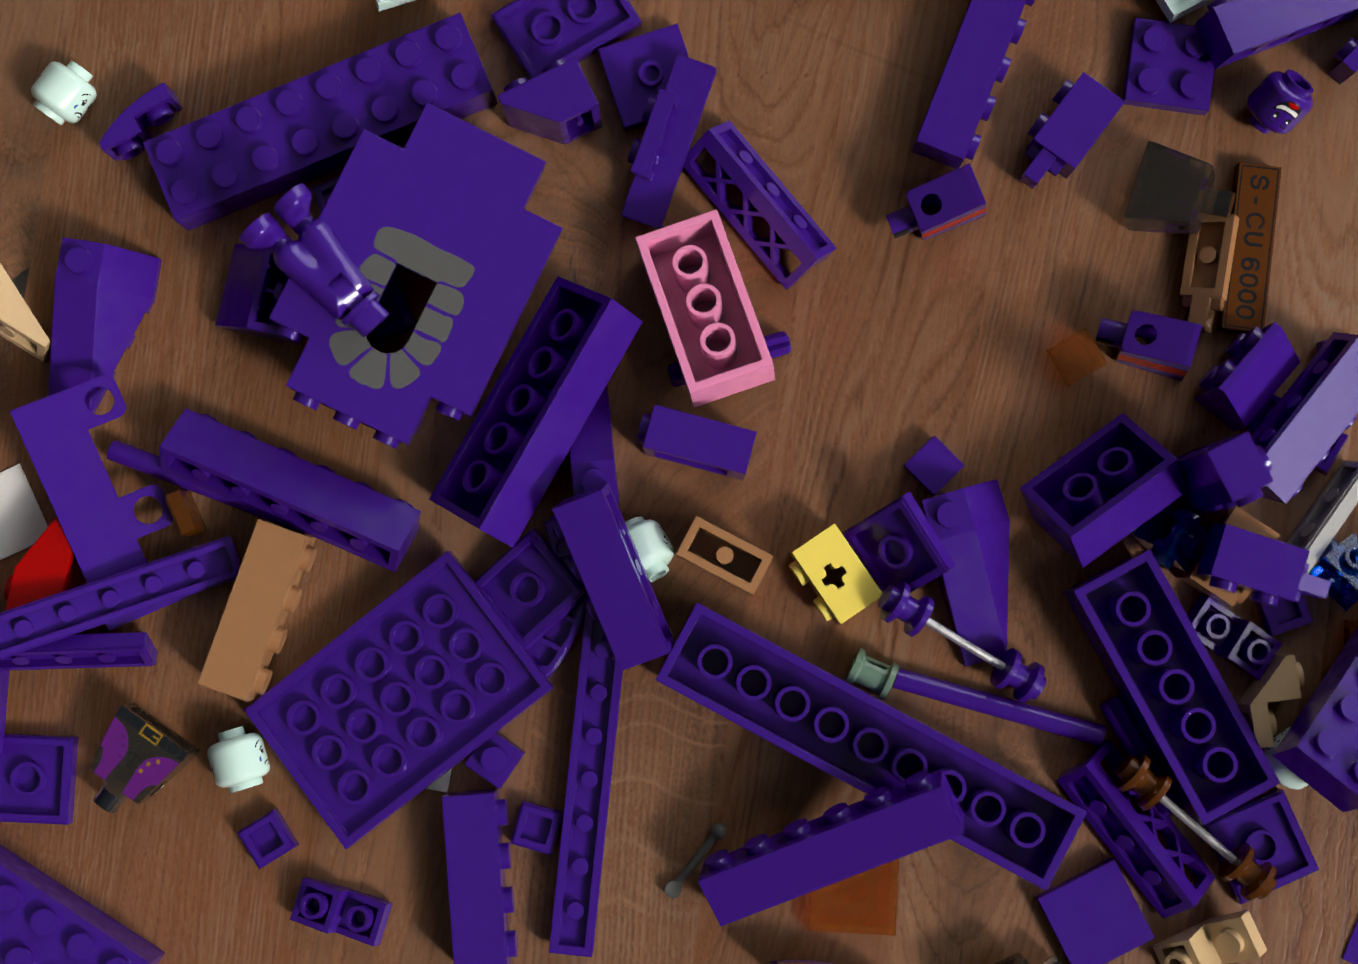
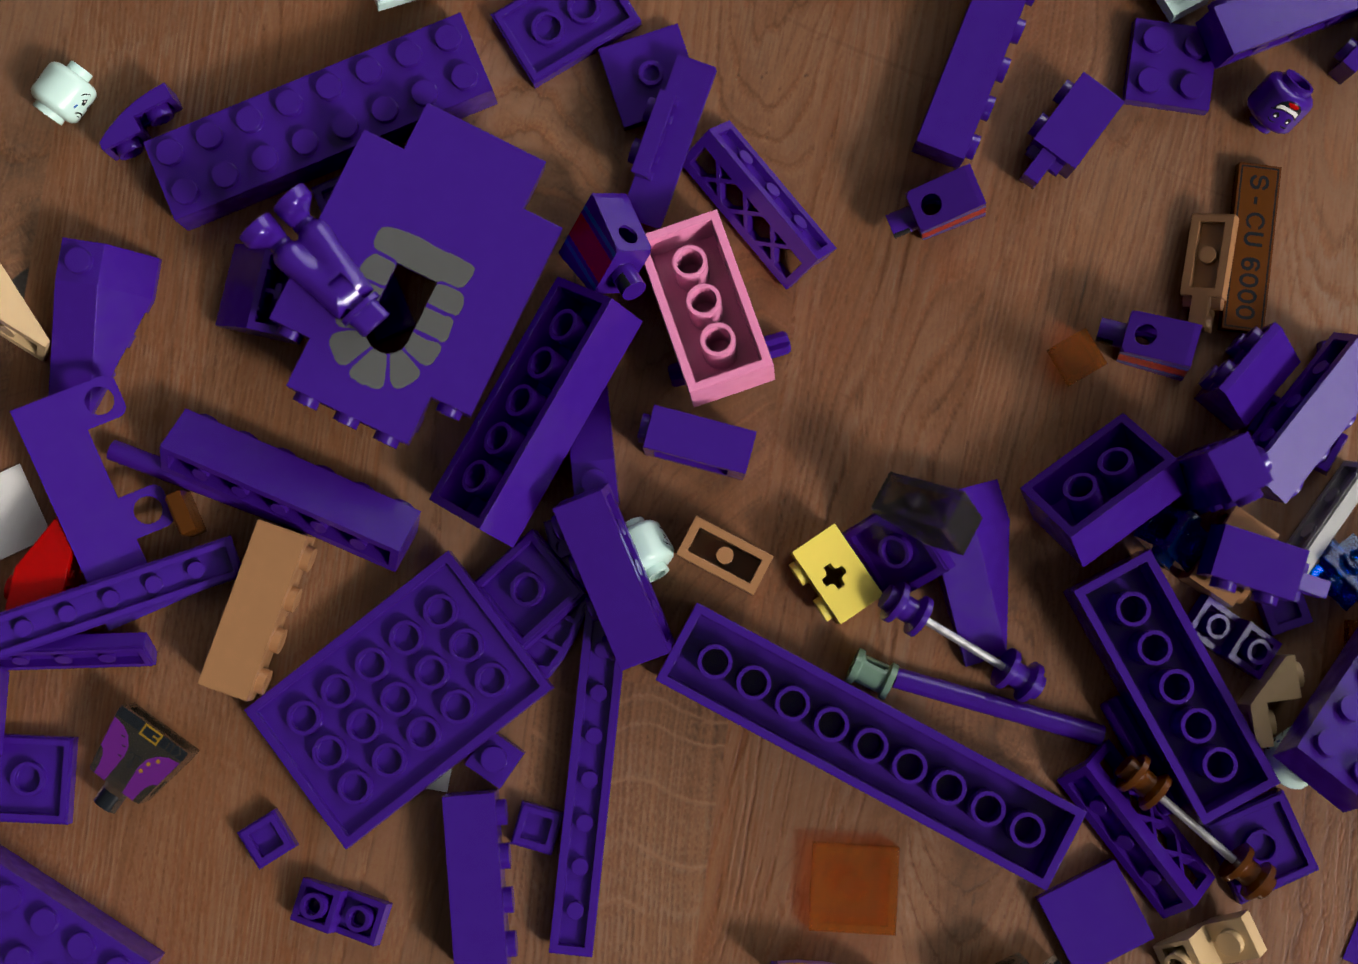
light aqua head [207,726,270,793] -> none
dark purple slope [497,58,602,145] -> none
dark grey hinge [665,823,727,898] -> none
dark purple brick [698,769,964,926] -> none
dark purple tile [903,435,965,496] -> none
clear smoke torso [1124,141,1235,234] -> none
none -> dark purple torso [559,193,651,300]
none -> clear smoke slope [870,472,983,555]

